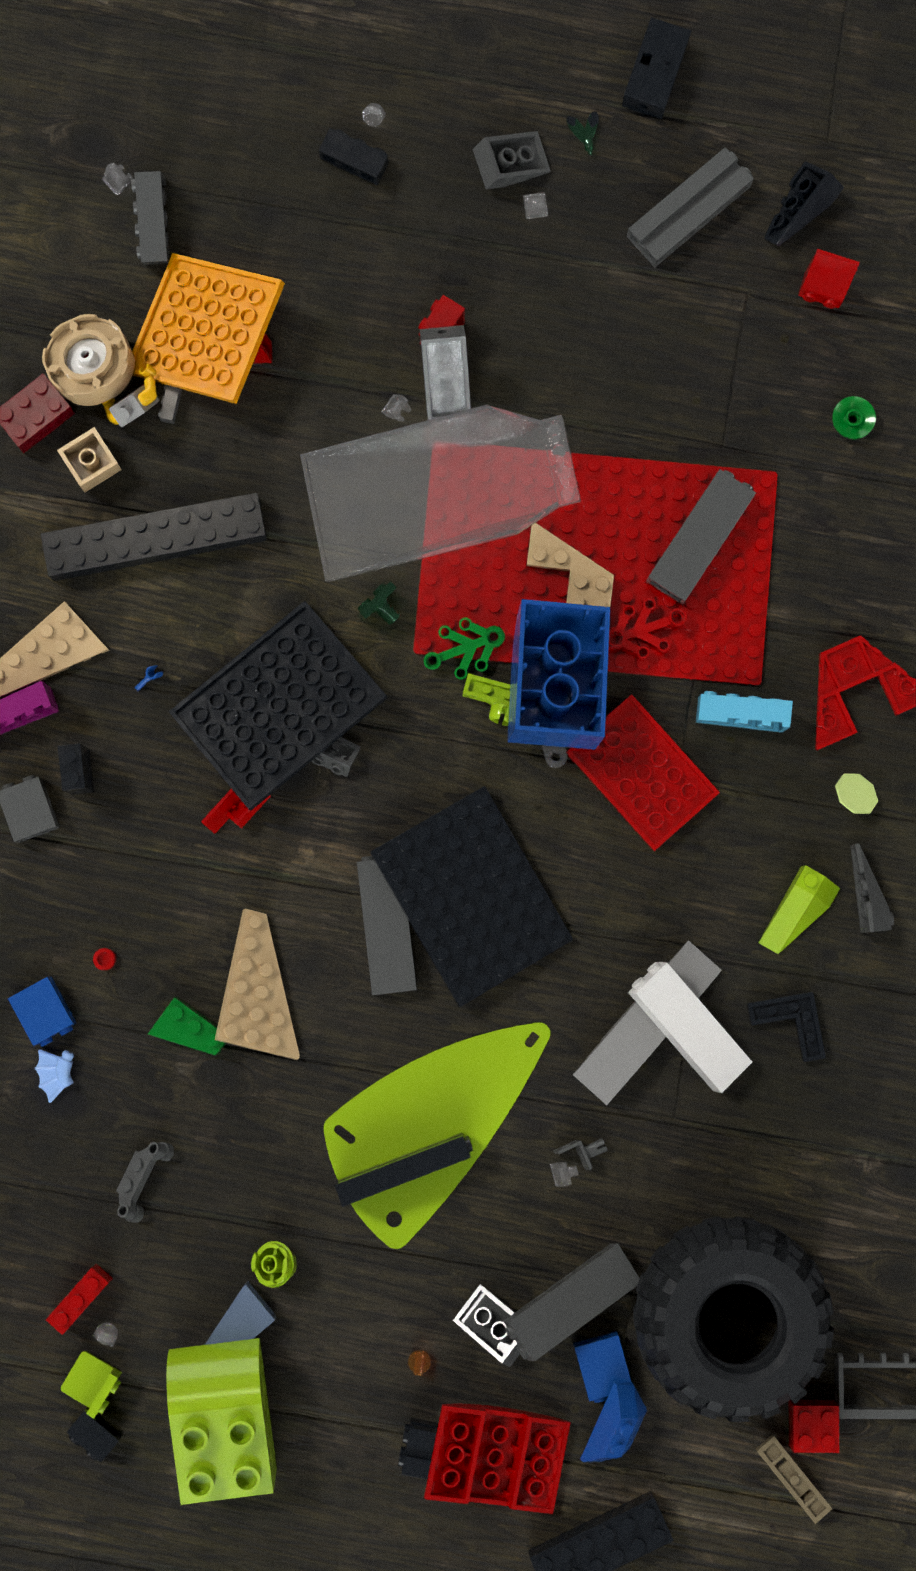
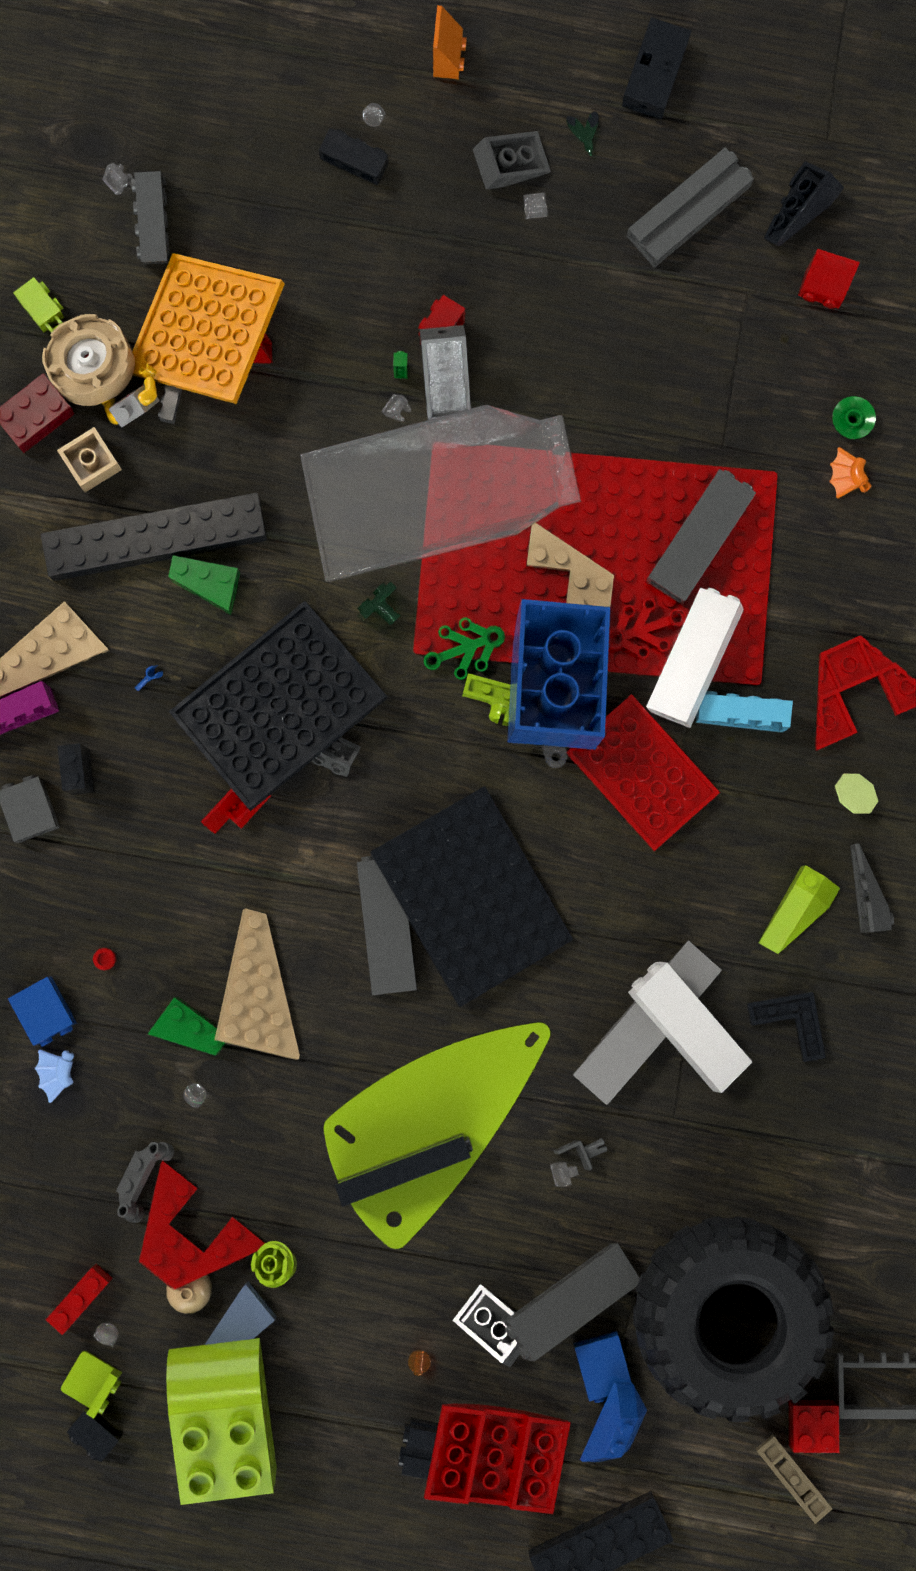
none -> lime brick [13,277,64,333]
none -> red wing [139,1161,265,1290]
none -> tan cylinder [166,1275,212,1314]
none -> green wedge [168,555,240,615]
none -> clear tile [183,1083,207,1108]
none -> green piece [393,351,408,379]
none -> orange slope [433,5,467,79]
none -> white brick [646,588,744,728]
none -> orange arm [830,447,871,498]

